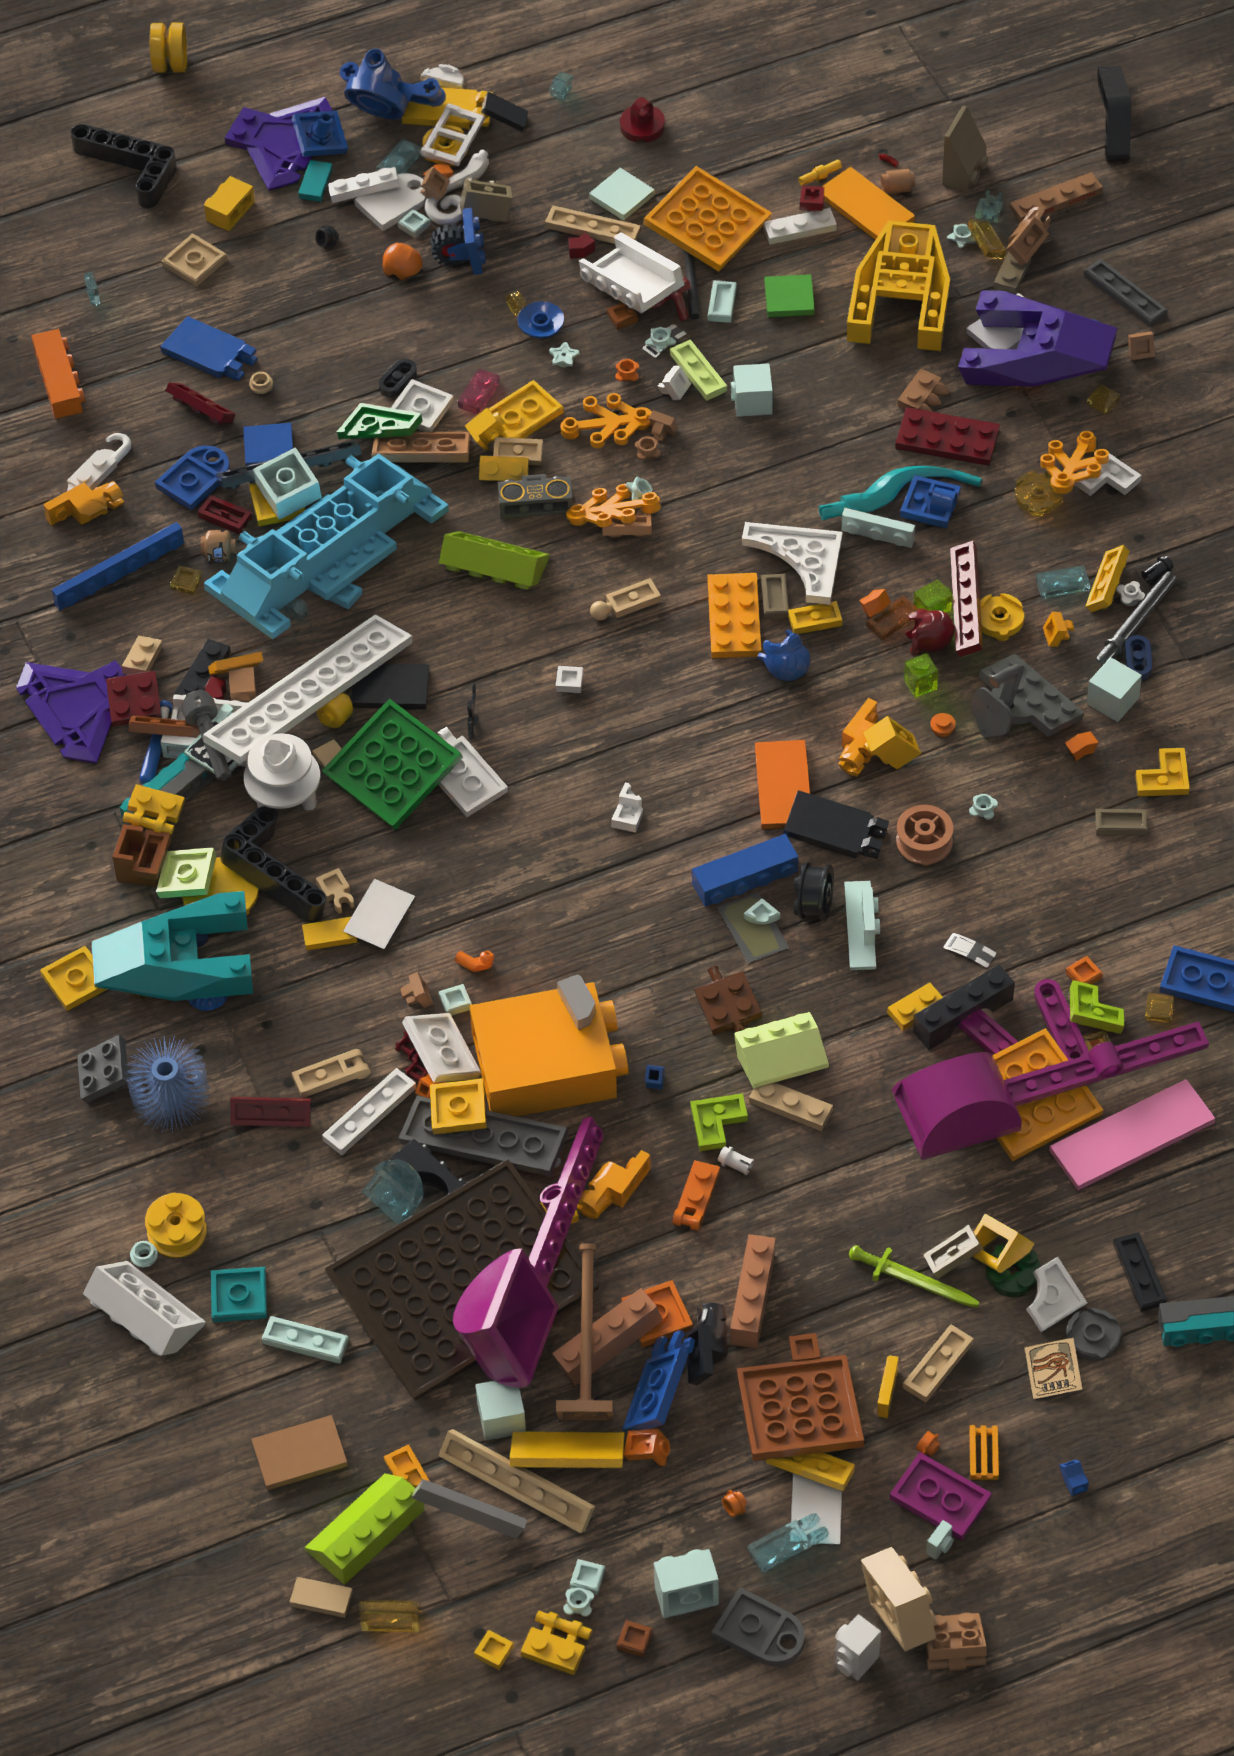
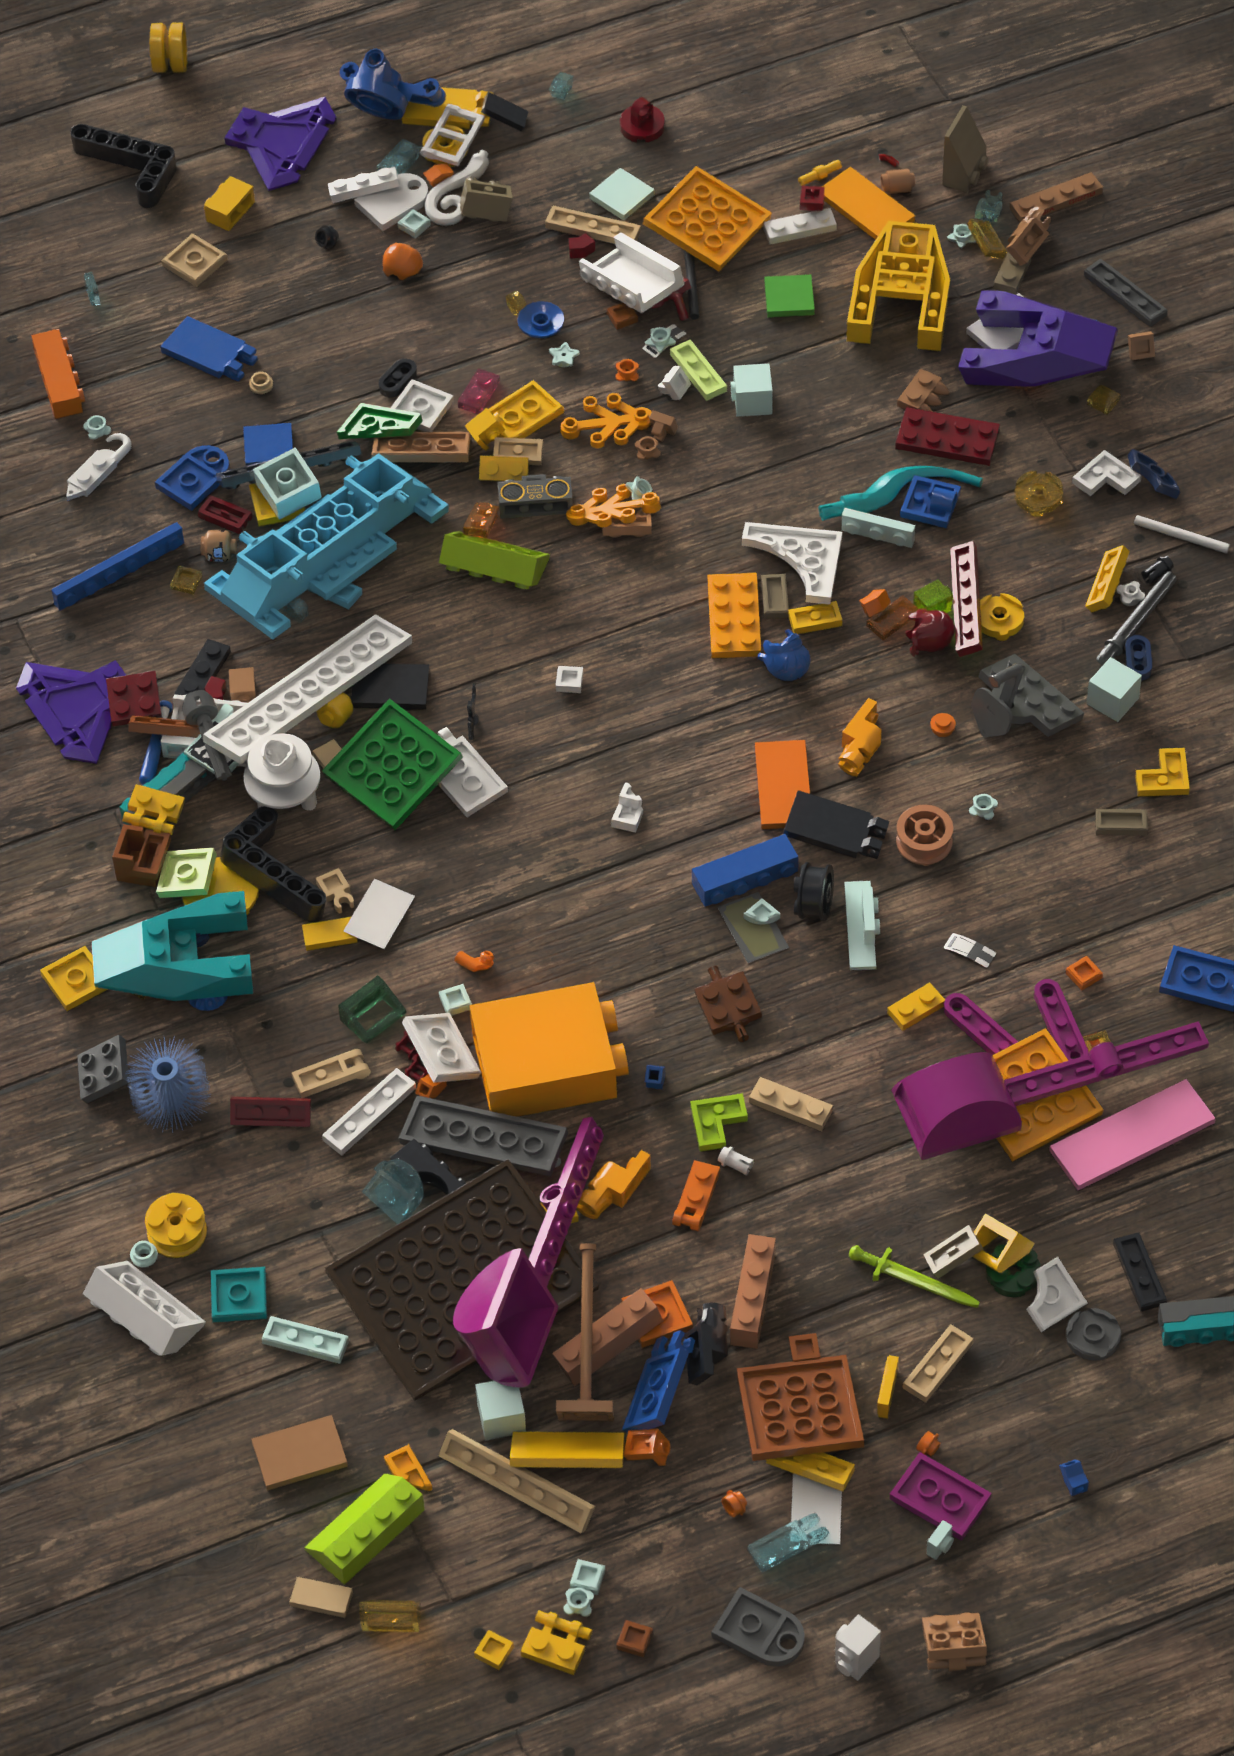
light orange plate [43,481,124,526] -> none
tan plate [122,635,162,675] -> none
dark red plate [165,382,236,425] -> none
light orange tile [208,652,263,676] -> none
blue plate [292,111,348,156] -> none
teal tile [298,160,333,202] -> none
medium nougat tile [400,972,433,1008] -> none
light grey tile [412,1479,527,1539] -> none
medium nougat tile [420,167,450,201] -> none
white tile [421,64,464,89] -> none
yellow plate [430,1078,487,1134] -> none
plate [431,208,486,275] -> none
light grey piece [557,975,596,1030] -> none
tan plate [590,578,661,621] -> none
light aqua brick [654,1549,719,1618] -> none
light aqua tile [708,280,737,323] -> none
yellowish green slope [734,1012,829,1088] -> none
tan brick [861,1547,937,1651] -> none
yellow brick [863,716,922,770] -> none
clear neon green brick [904,653,938,698] -> none
black arch [913,965,1015,1050] -> none
light orange tile [969,1425,999,1480] -> none
sticker [1025,1338,1082,1399] -> none
clear light blue plate [1036,565,1090,598] -> none
light orange plant [1040,431,1109,494] -> none
light orange tile [1043,612,1075,647] -> none
orange piece [1065,731,1099,761] -> none
lime plate [1070,980,1124,1034] -> none
black beam [1097,66,1131,161] -> none
clear yellow tile [1145,993,1174,1023] -> none
none -> light aqua plate [83,415,111,440]
none -> clear green tile [338,975,407,1044]
none -> clear orange plate [463,502,499,539]
none -> dark blue tile [1128,449,1181,499]
none -> white bar [1134,515,1230,554]

